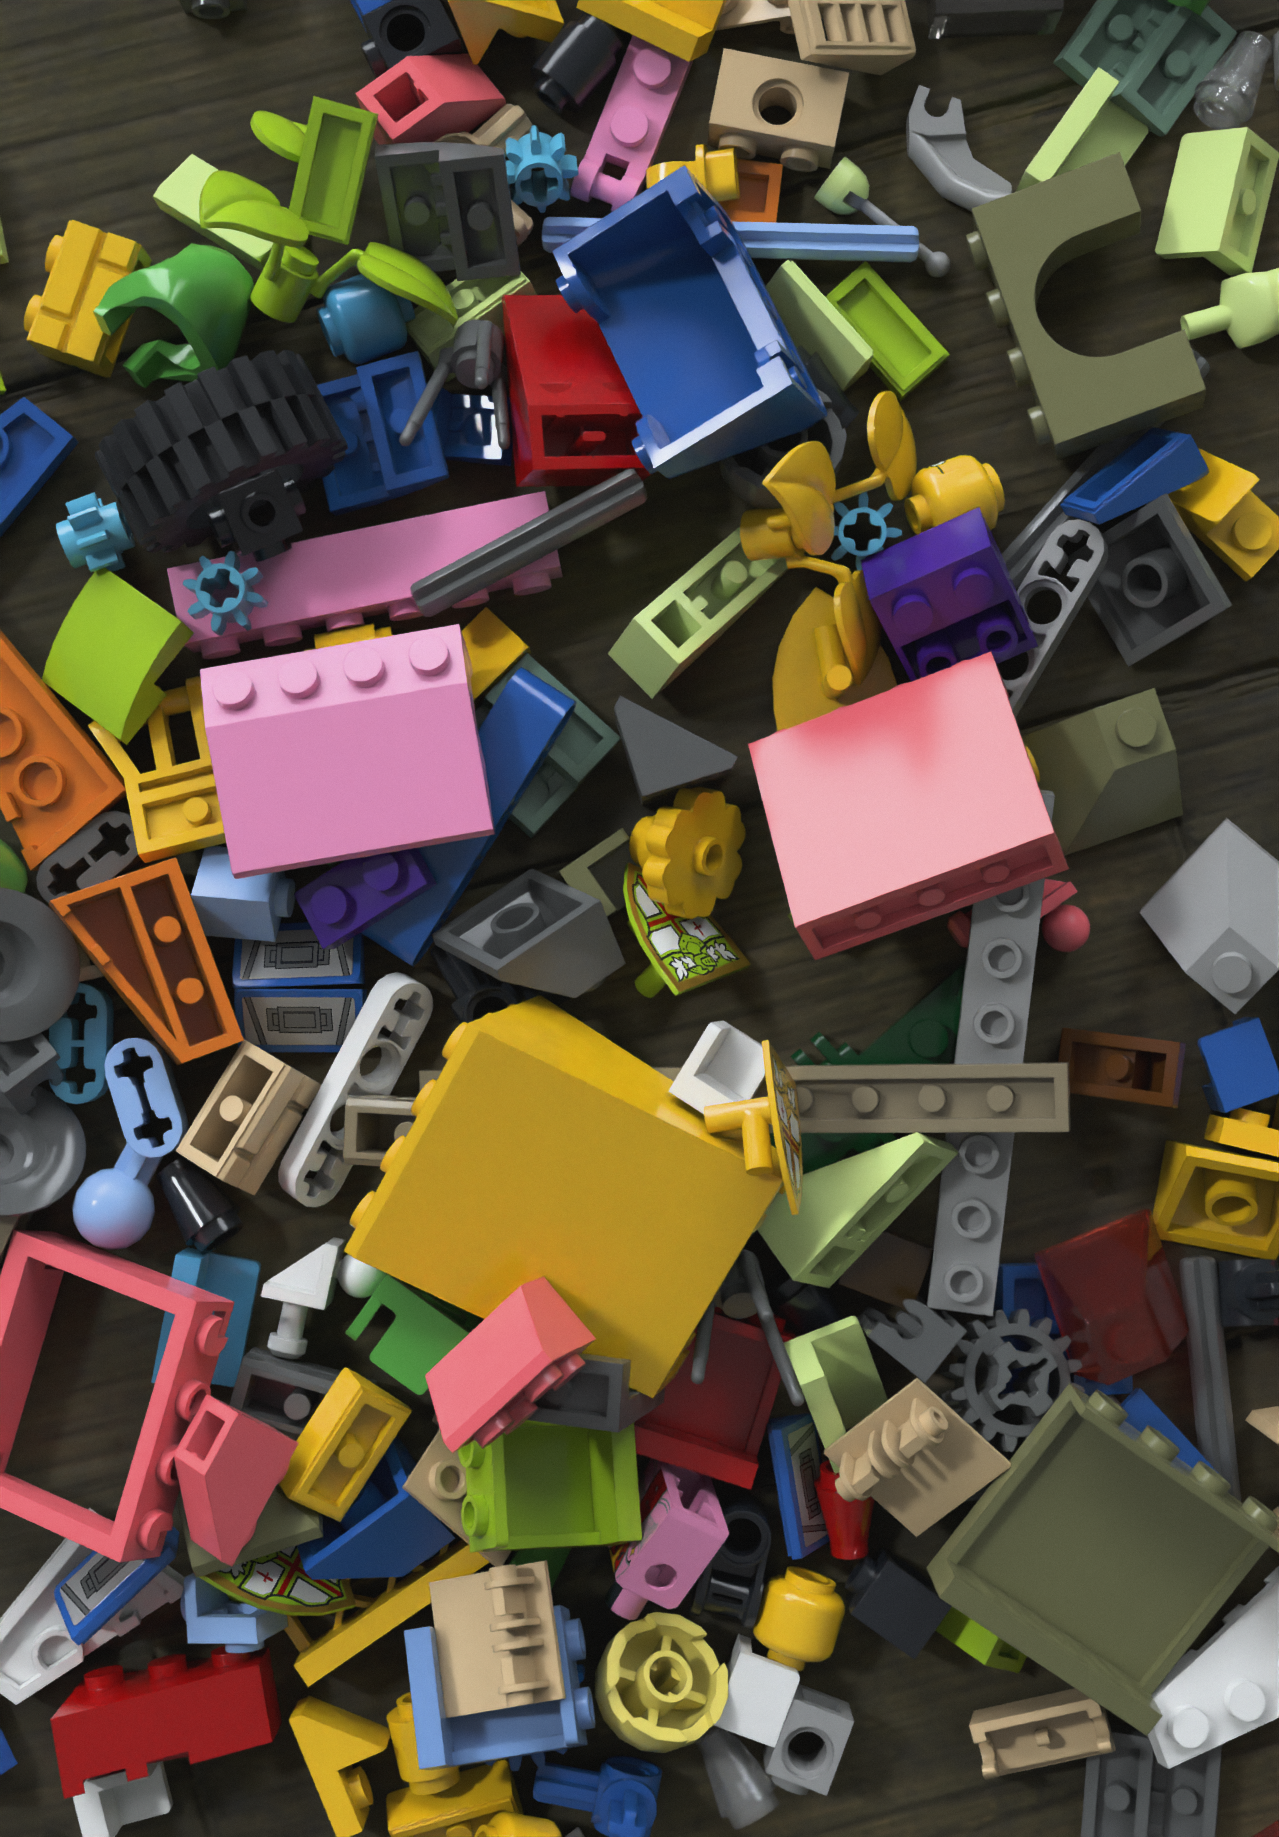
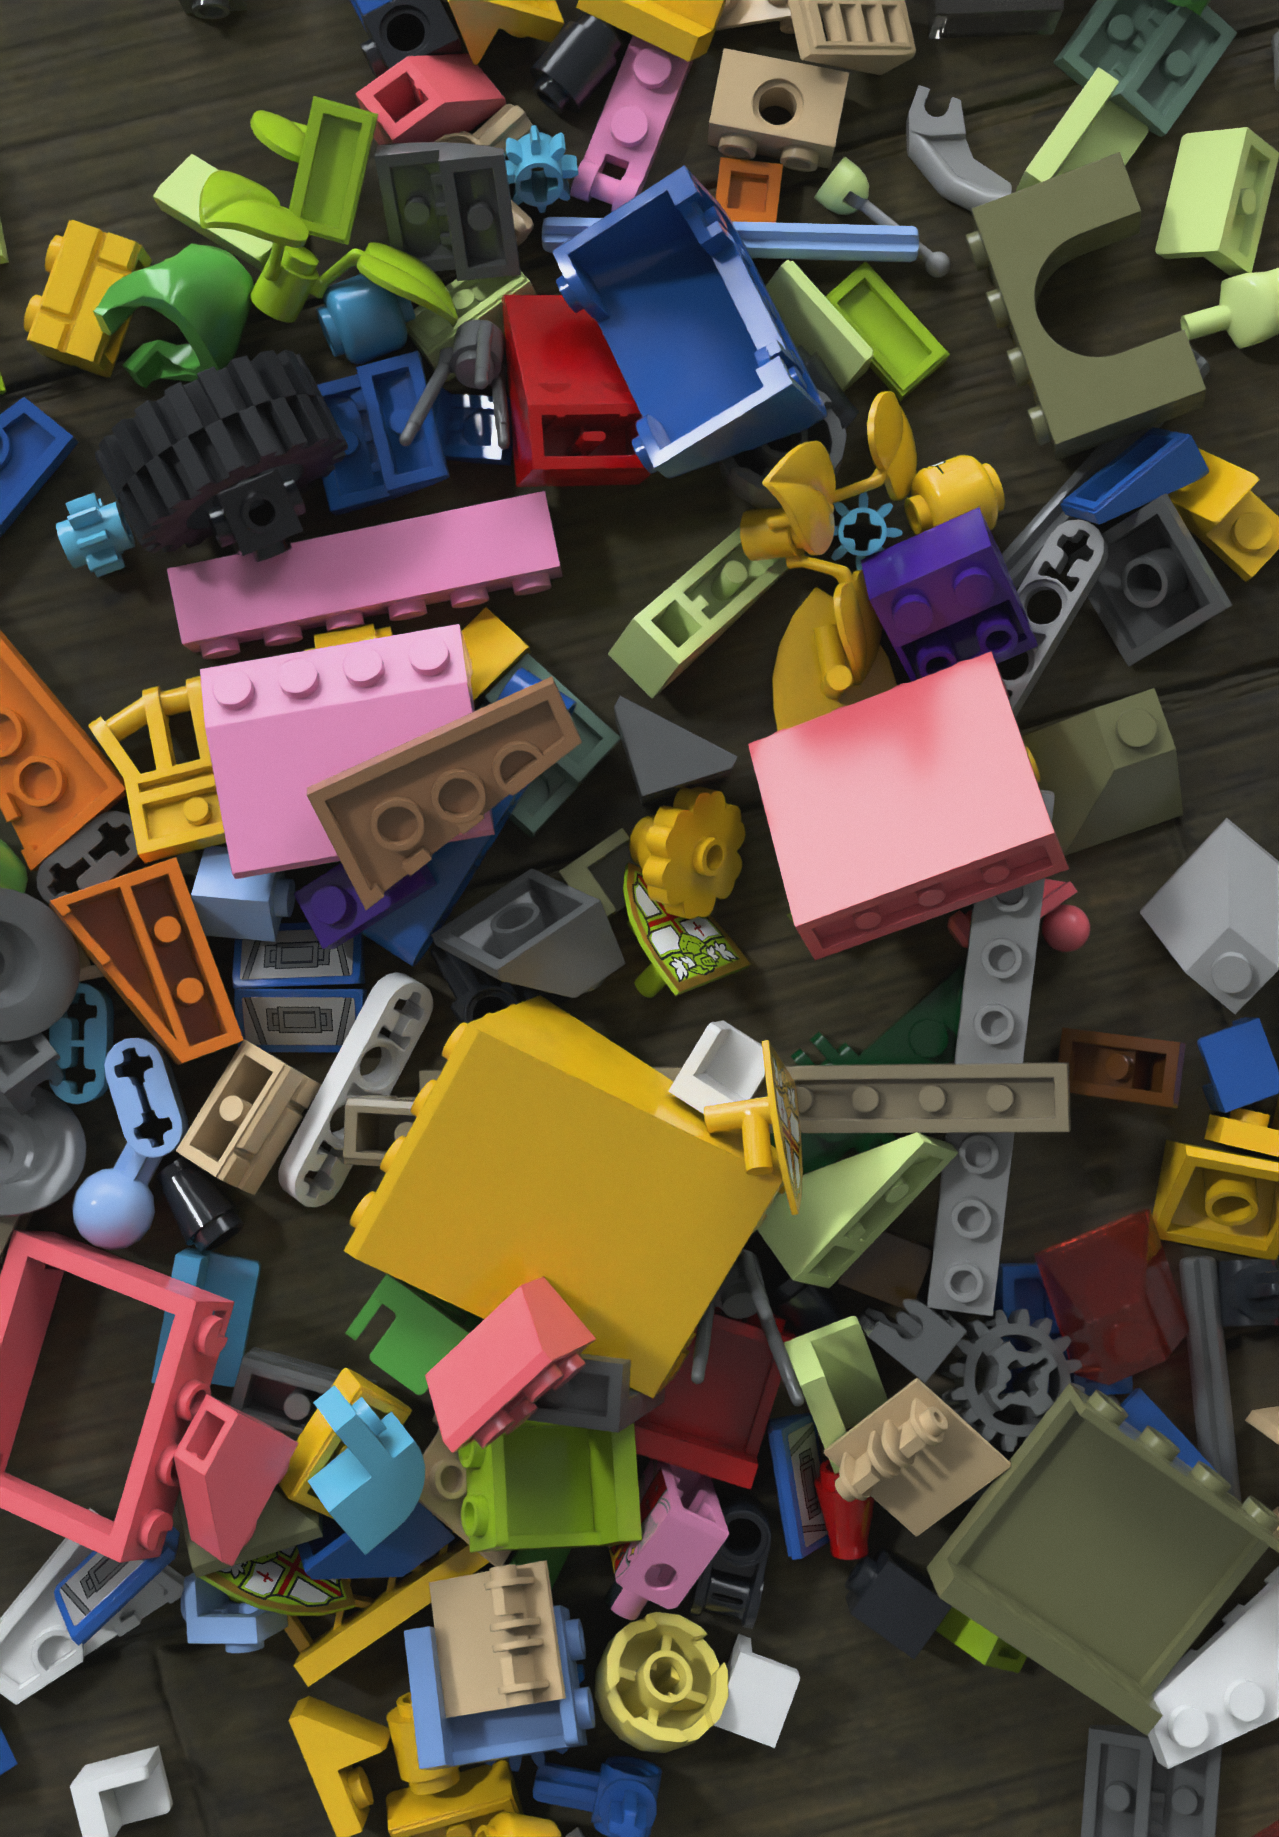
lime slope [42,568,194,745] -> none
red wedge [50,1645,282,1799] -> none
medium azure gear [183,551,268,636] -> none
white piece [261,1237,386,1359] -> none
dark grey axle [410,469,647,617] -> none
yellow piece [646,144,740,202] -> none
clear cone [696,1727,779,1830] -> none
yellow head [753,1566,845,1671] -> none
light grey brick [762,1684,854,1796] -> none
tan hinge [969,1688,1116,1780] -> none
clear cone [1194,31,1272,130] -> none
none -> medium nougat wing [307,676,582,910]
none -> medium azure brick [308,1385,425,1555]

